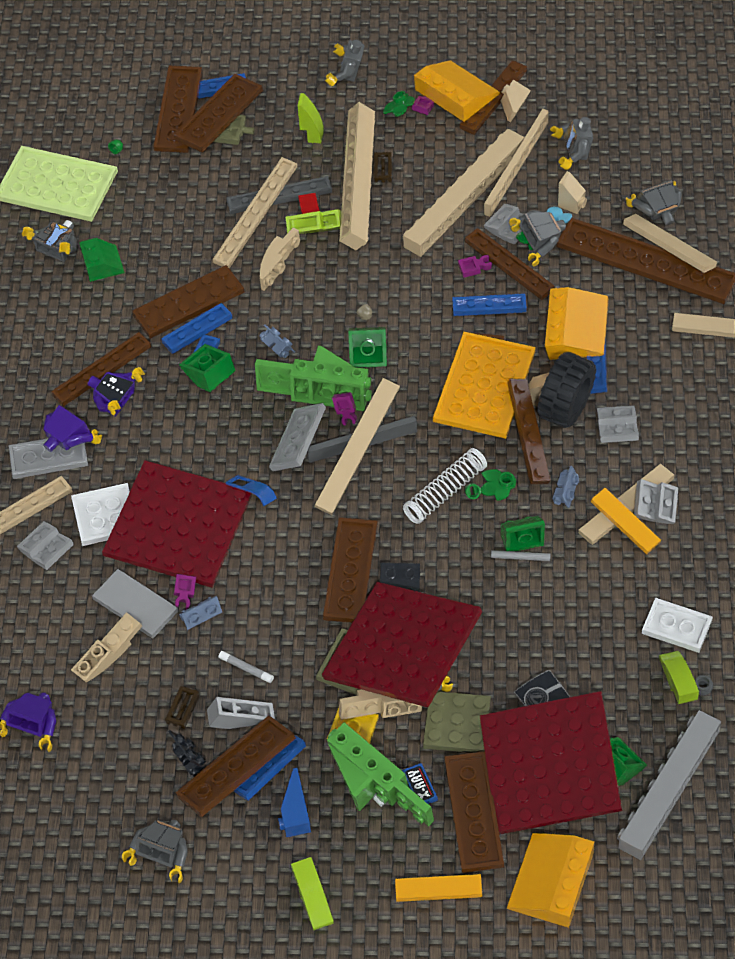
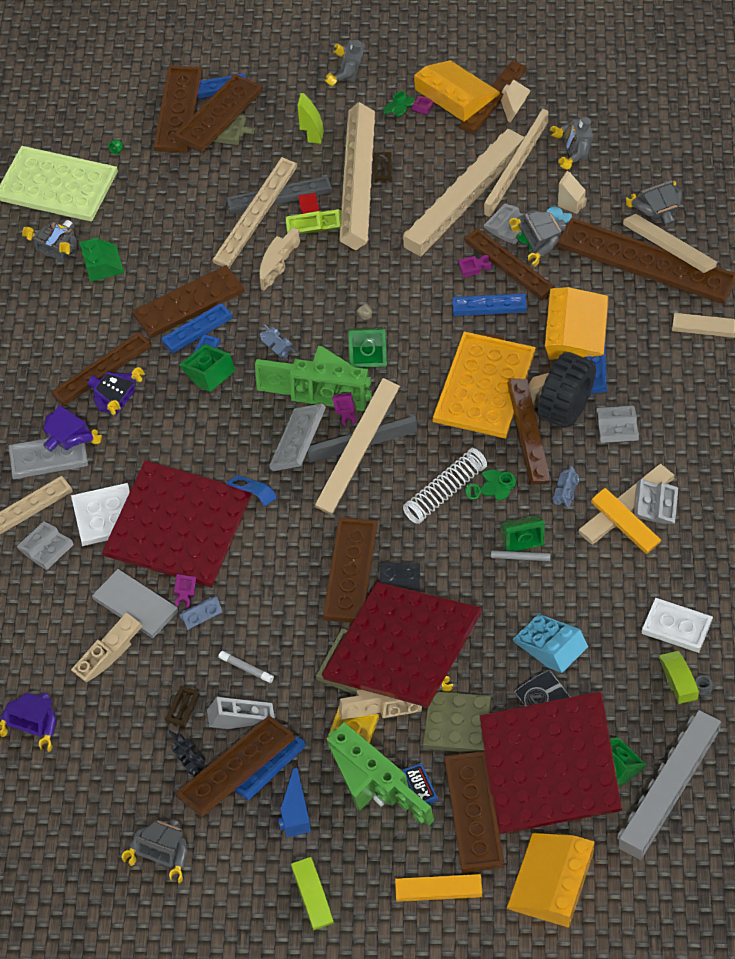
none -> medium azure slope [512,614,588,673]

